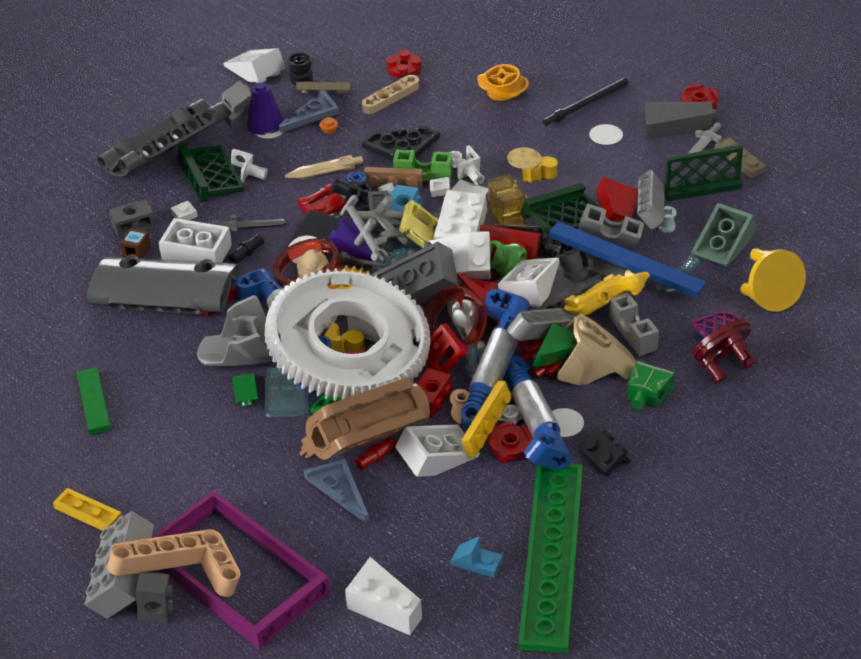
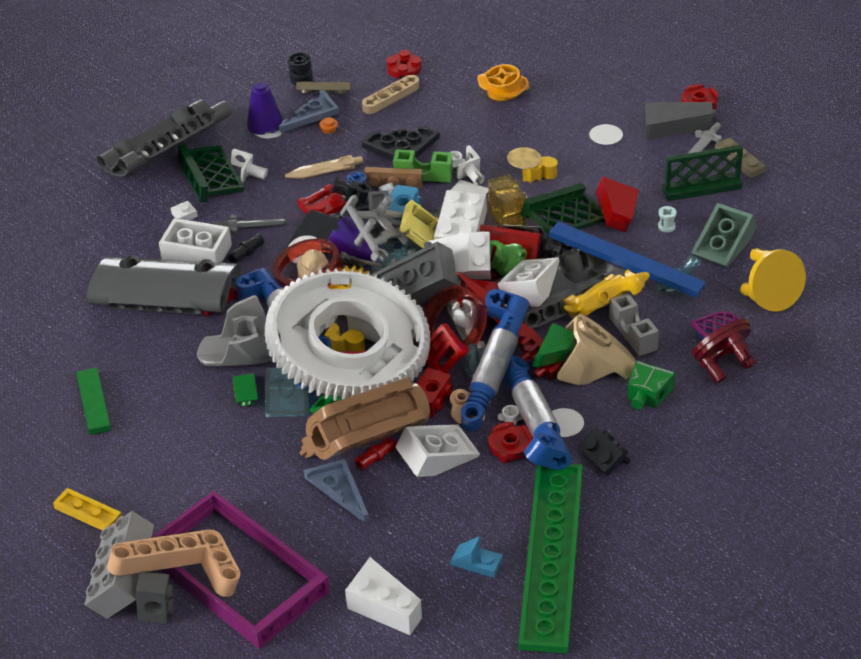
dark grey brick [109,199,156,238] -> none
reddish brown brick [120,228,151,258] -> none
light grey arch [221,81,252,127] -> none
white slope [223,48,286,83] -> none
white plate [430,177,450,197] -> none
yellow plate [461,381,511,457] -> none
light grey beam [508,308,574,341] -> none
black bar [542,78,628,126] -> none
light grey arch [578,203,645,251] -> none
light grey beam [637,170,664,229] -> none

